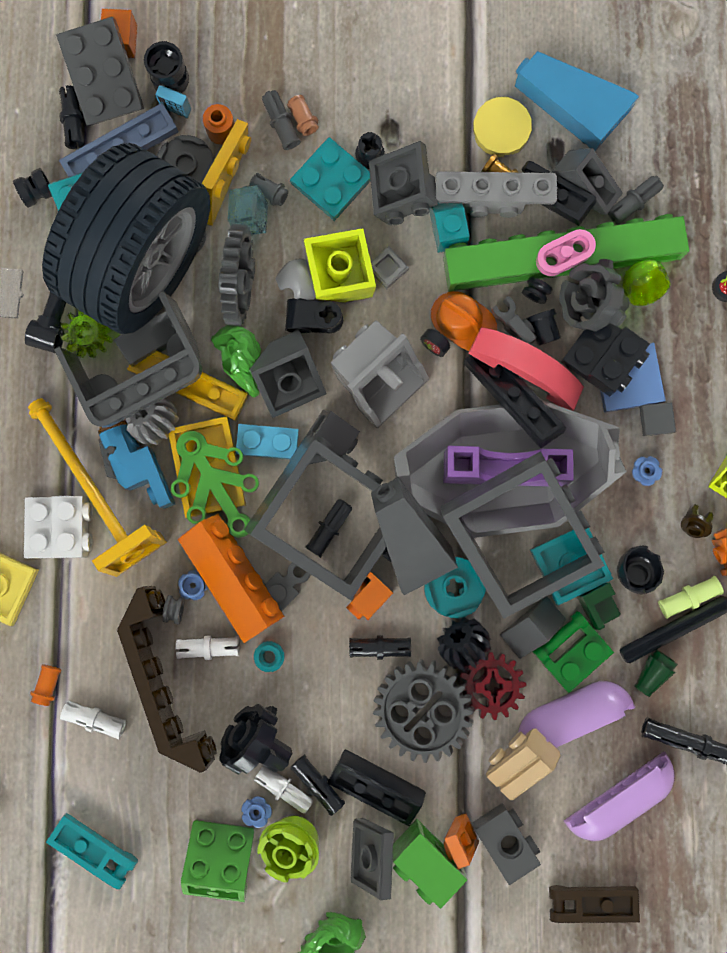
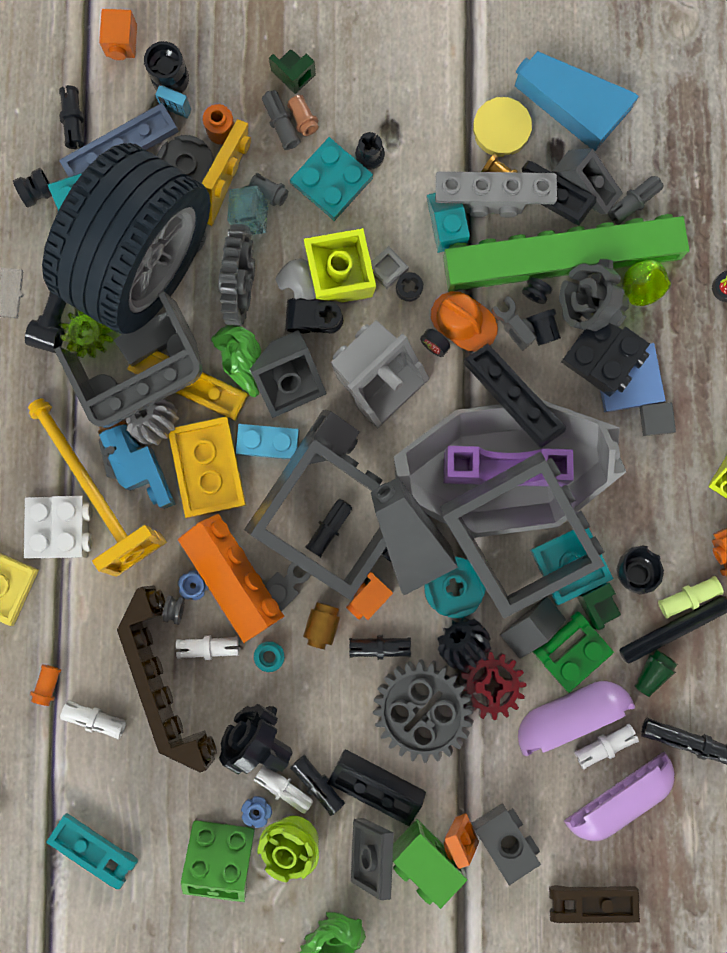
dark grey plate [56,17,144,126] -> none
bright green plant [171,431,259,538] -> none
dark grey plate [369,141,438,225] -> none
coral slope [468,327,584,411] -> none
tan brick [486,728,561,800] -> none
bright pink plate [536,229,596,276] -> none
medium blue plate [632,456,662,486] -> none
dark brown plate [681,504,713,538] -> none
none -> dark green panel [269,50,316,94]
none -> pearl gold brick [303,602,340,650]
none -> black bush [396,272,424,302]
none -> white pin [574,724,639,770]

